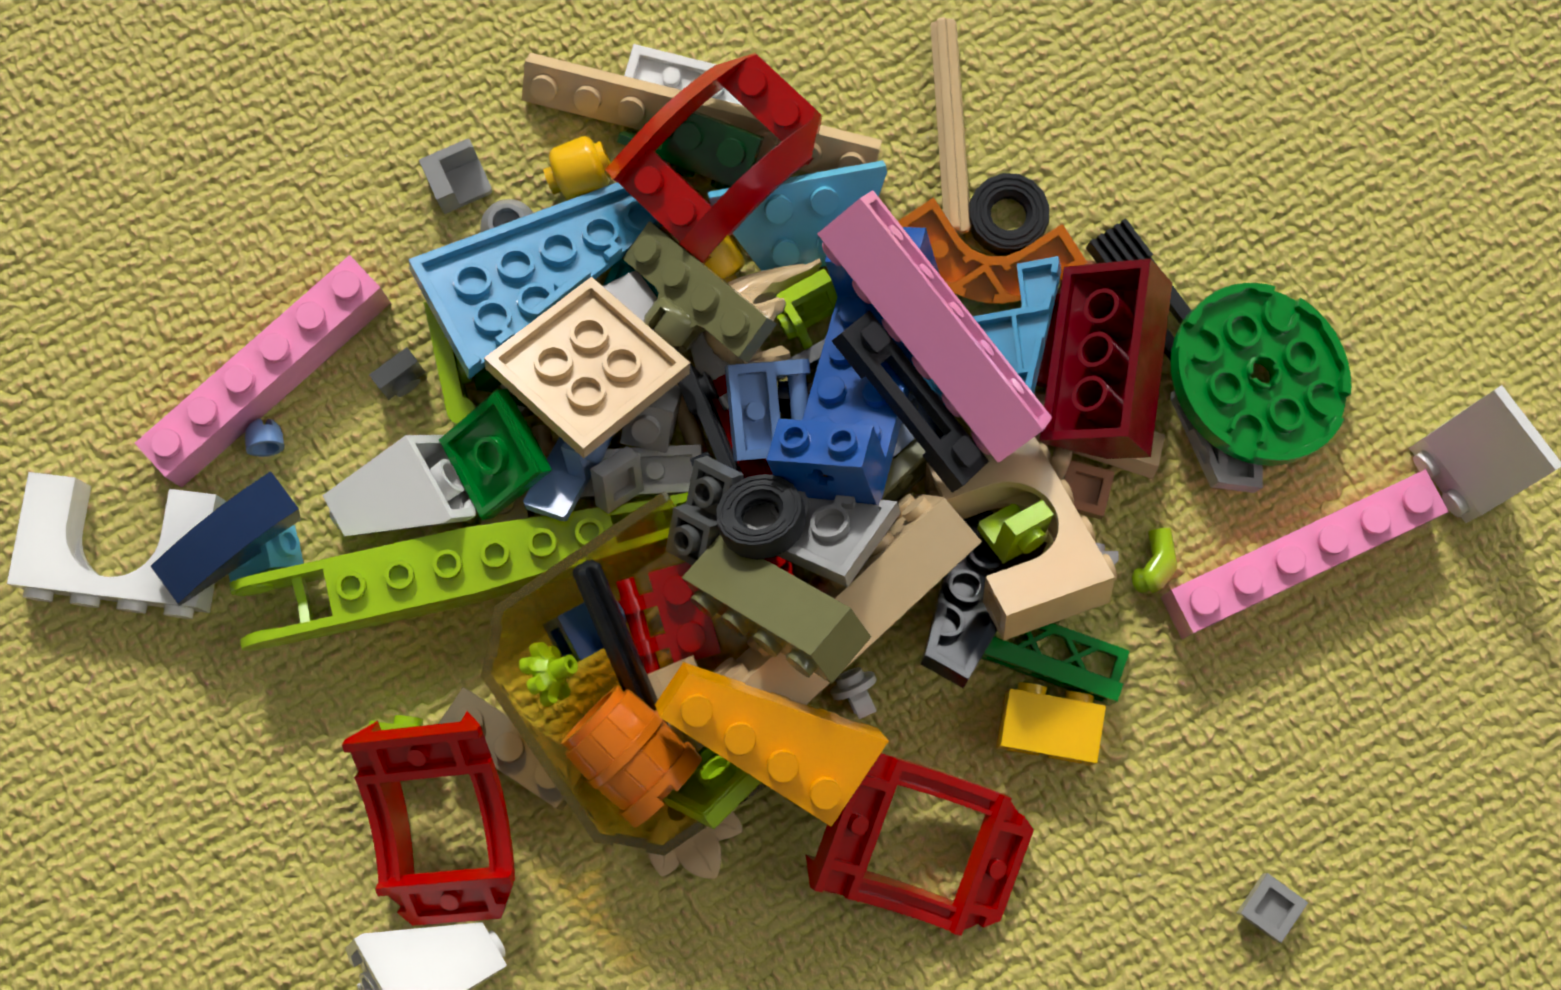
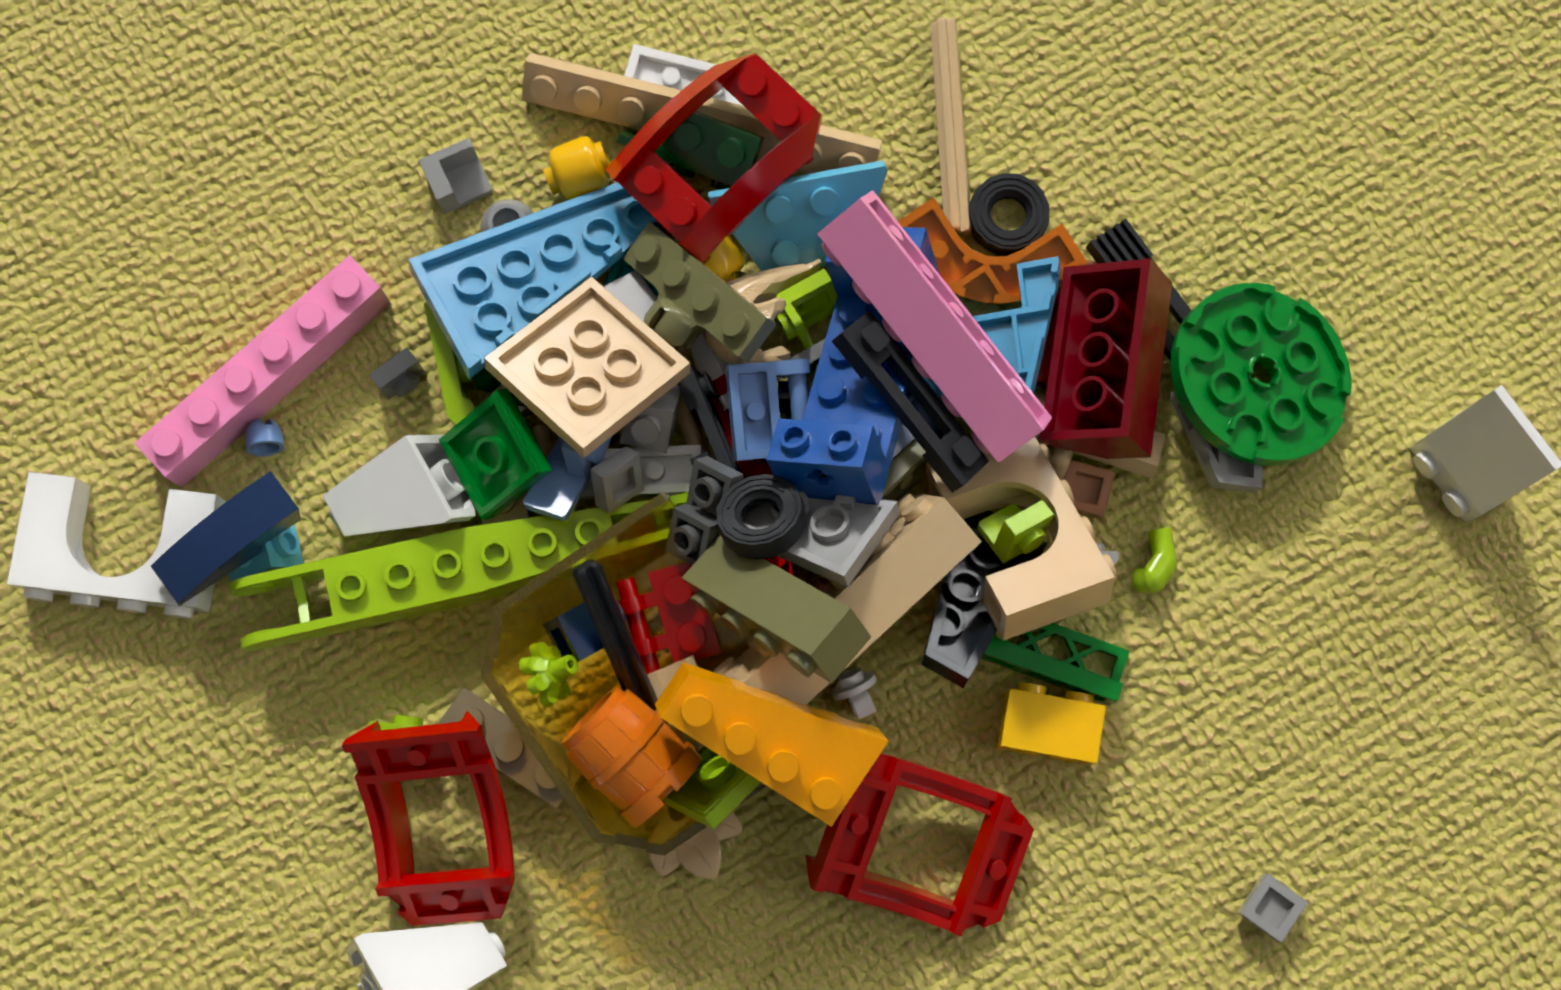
bright pink brick [1161,469,1449,639] -> none

